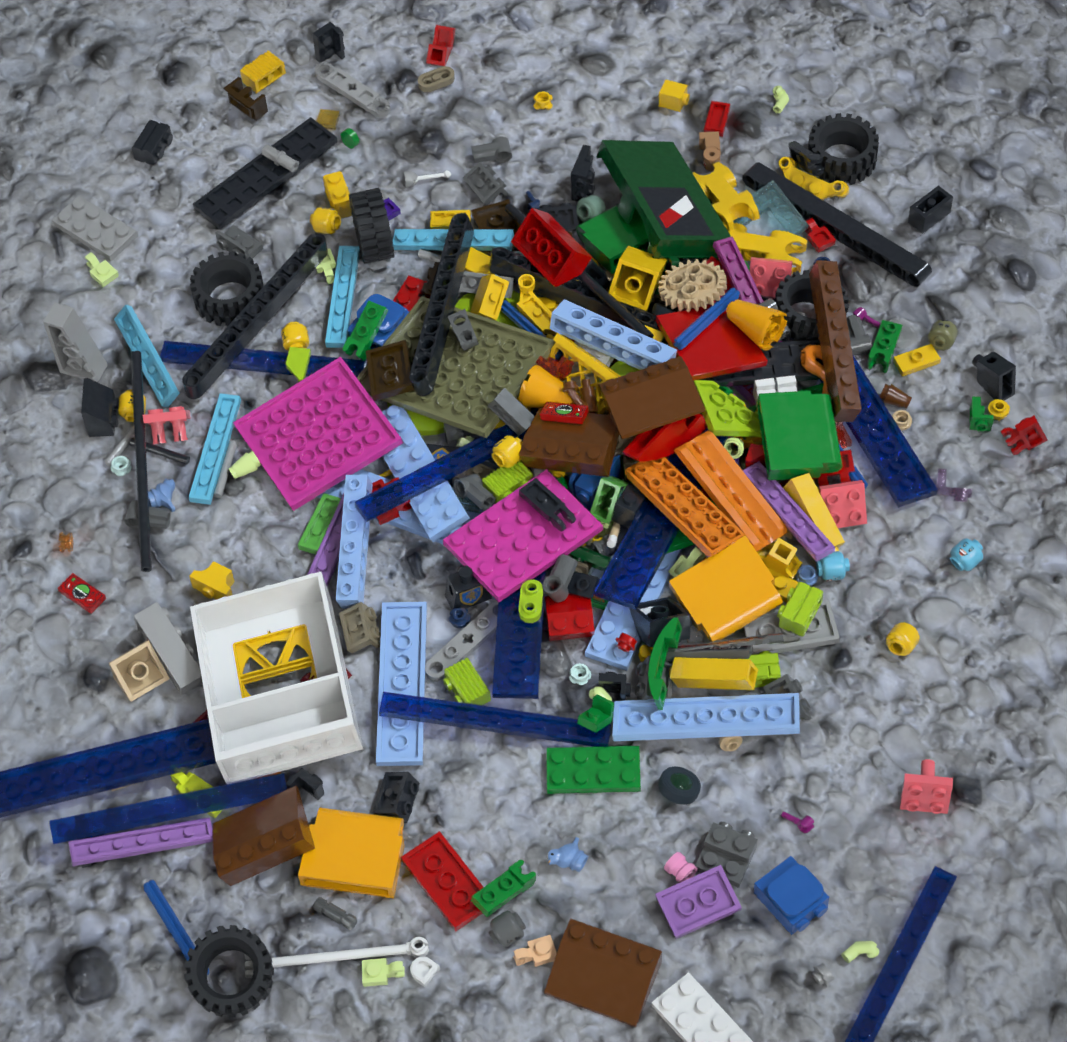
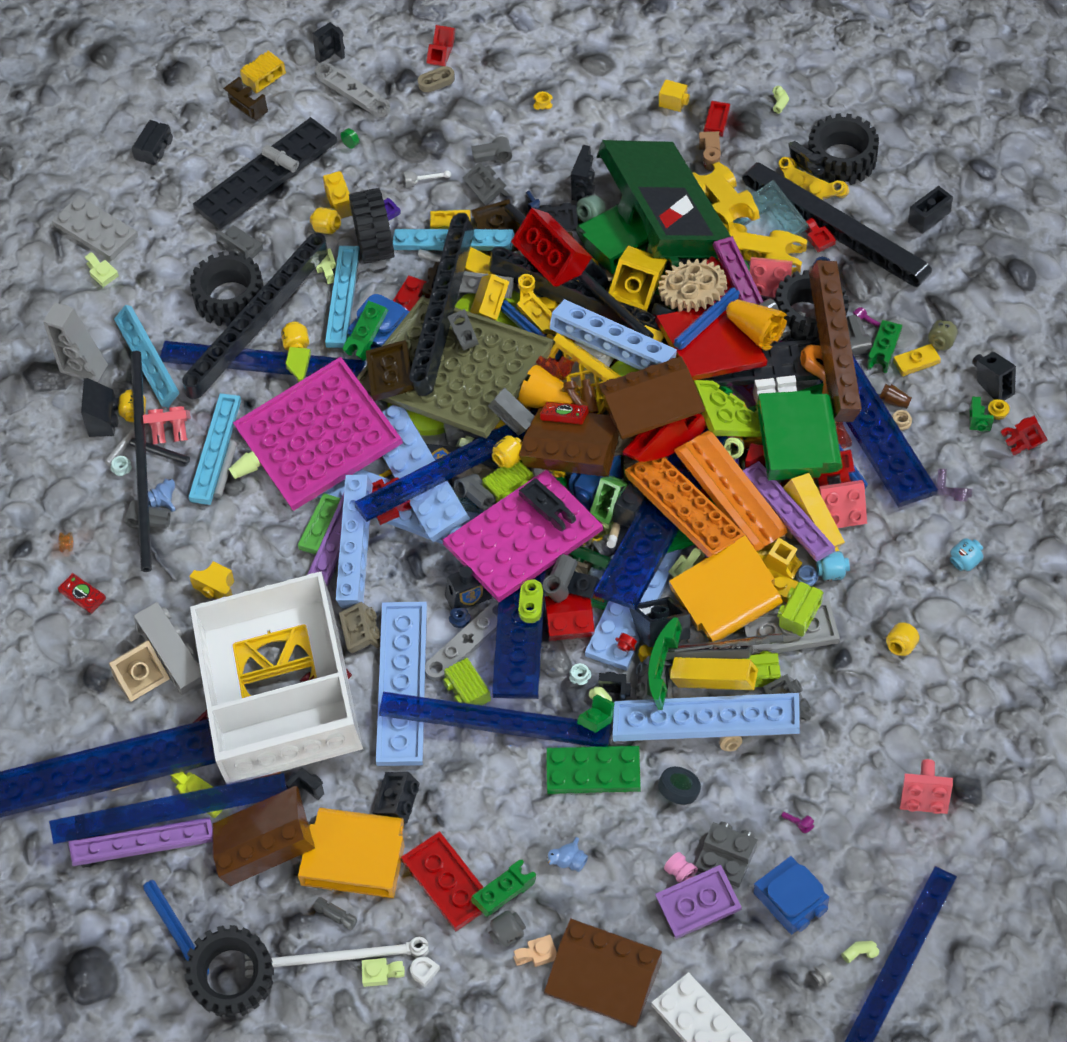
clear yellow tile [317,109,340,130] -> none

